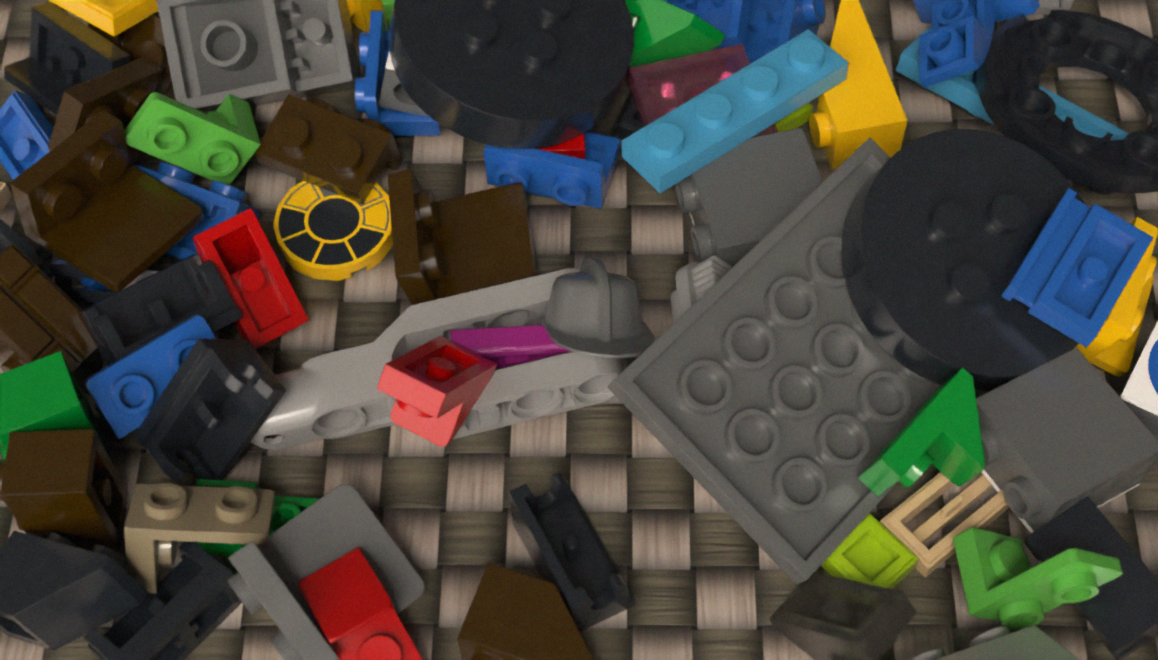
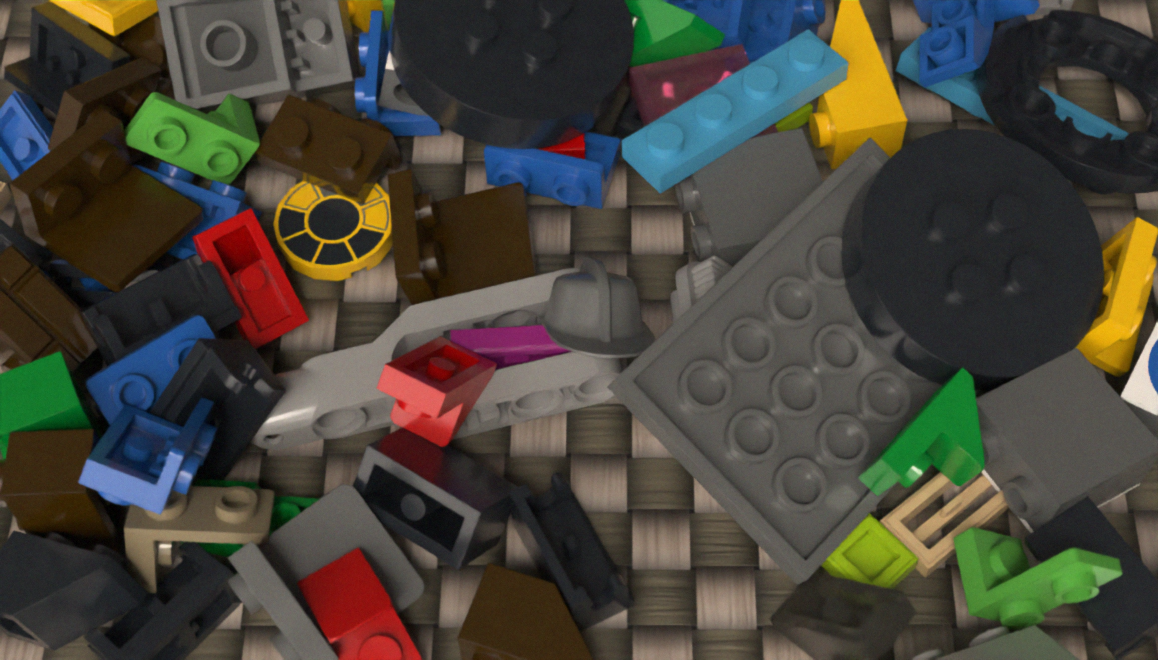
blue plate [1001,188,1153,348] -> none
none -> blue bracket [78,397,218,515]
none -> black brick [353,427,518,570]

